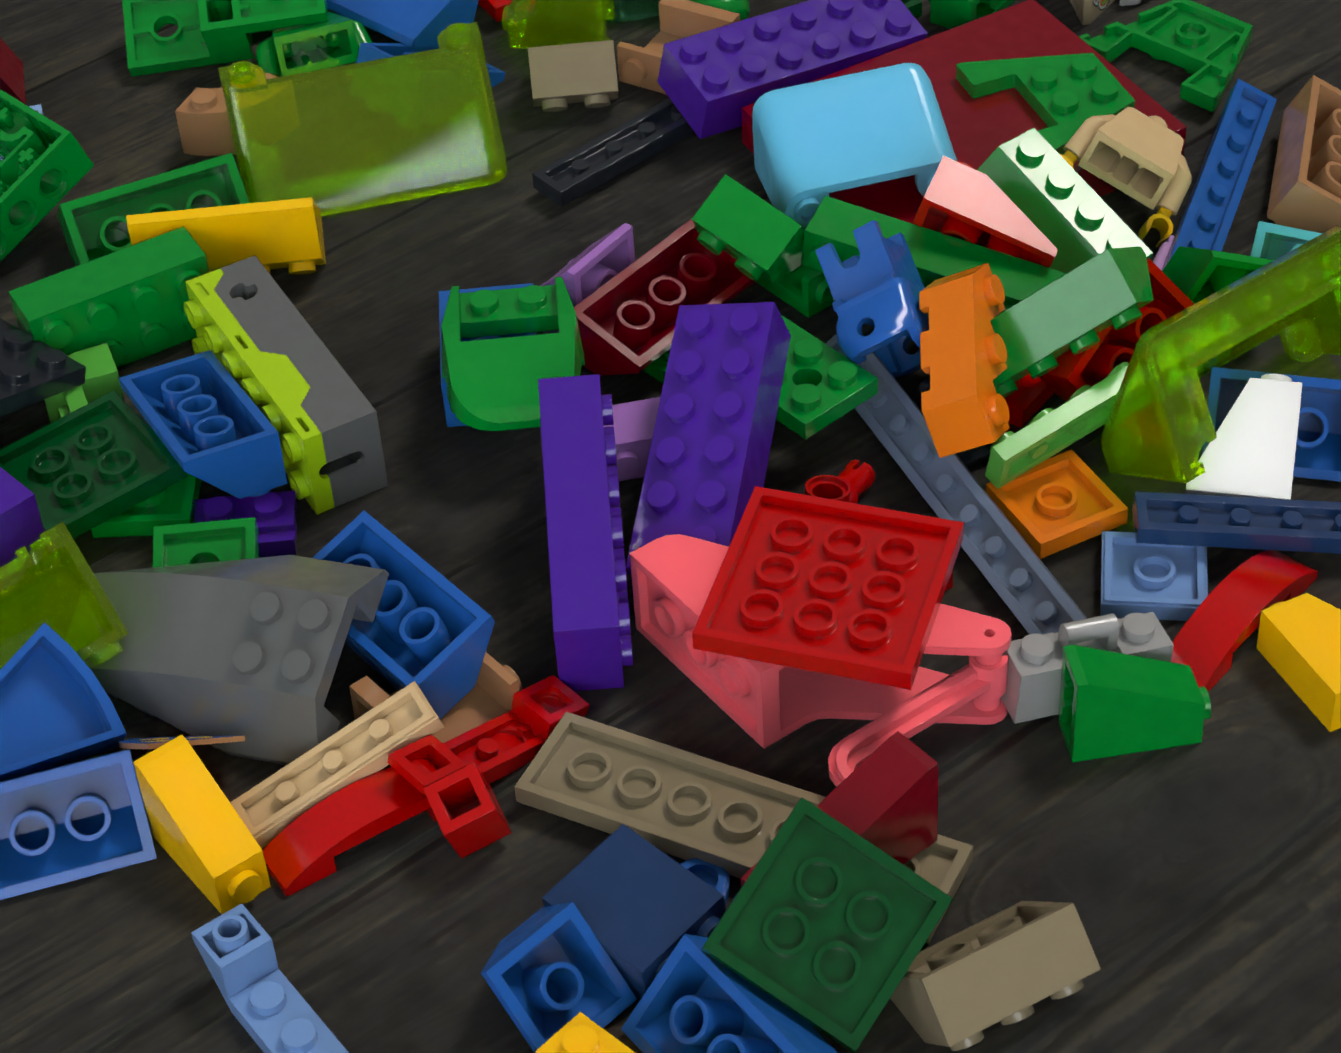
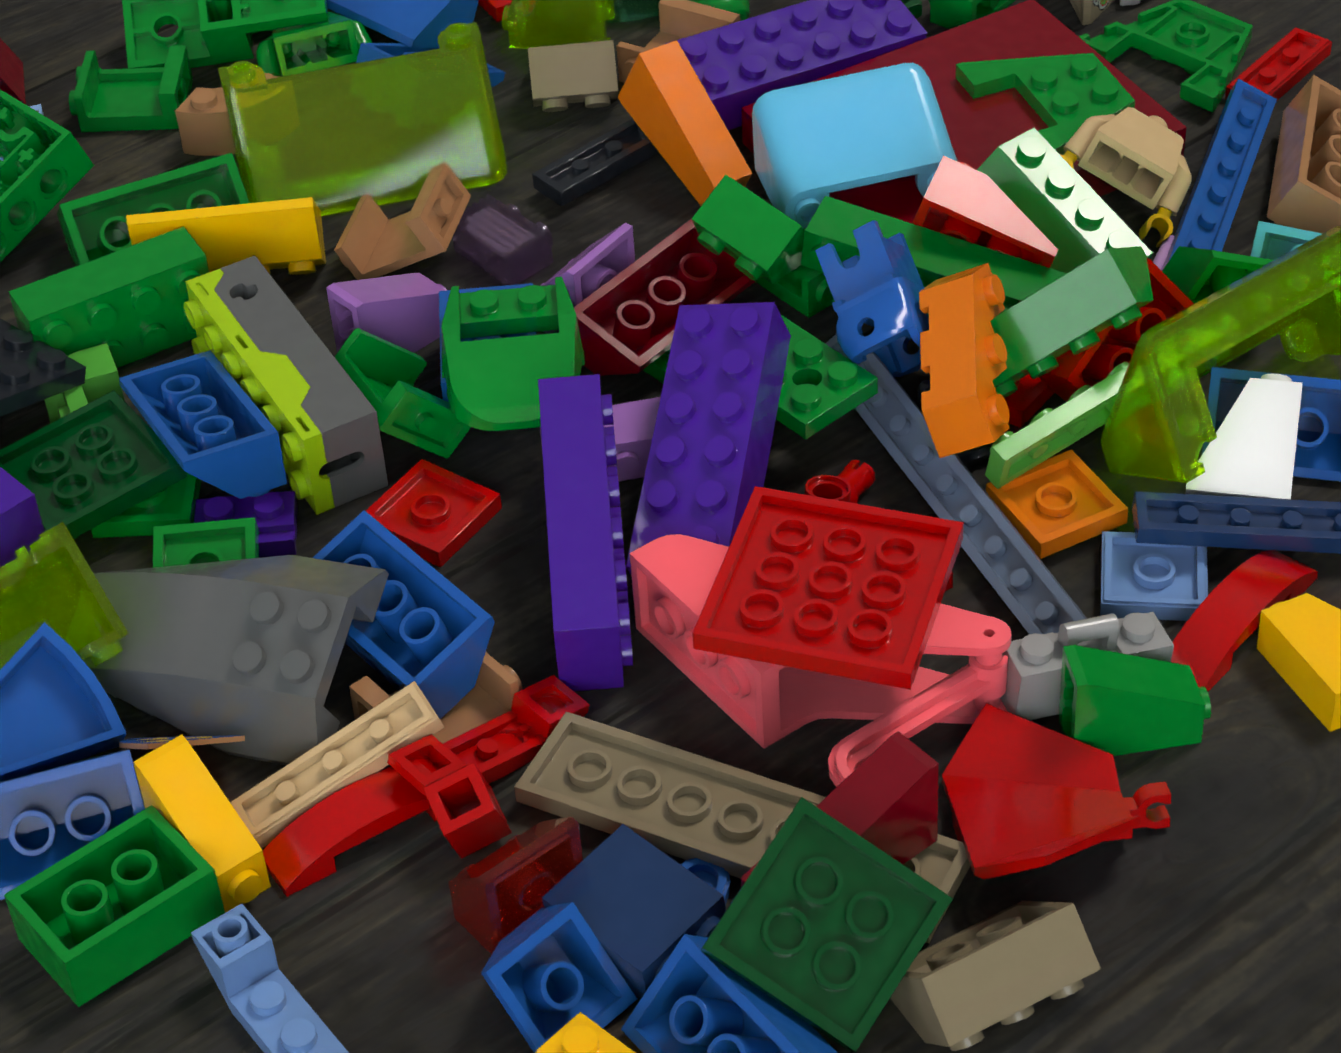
none -> green brick [4,805,225,1007]
none -> green panel [69,45,193,132]
none -> medium lavender slope [326,272,447,353]
none -> medium nougat panel [334,162,471,280]
none -> green panel [335,328,471,459]
none -> red tile [366,459,502,567]
none -> clear red slope [449,816,583,955]
none -> clear purple brick [452,194,553,285]
none -> orange slope [618,40,752,206]
none -> red panel [942,703,1171,880]
none -> red tile [1225,27,1332,101]

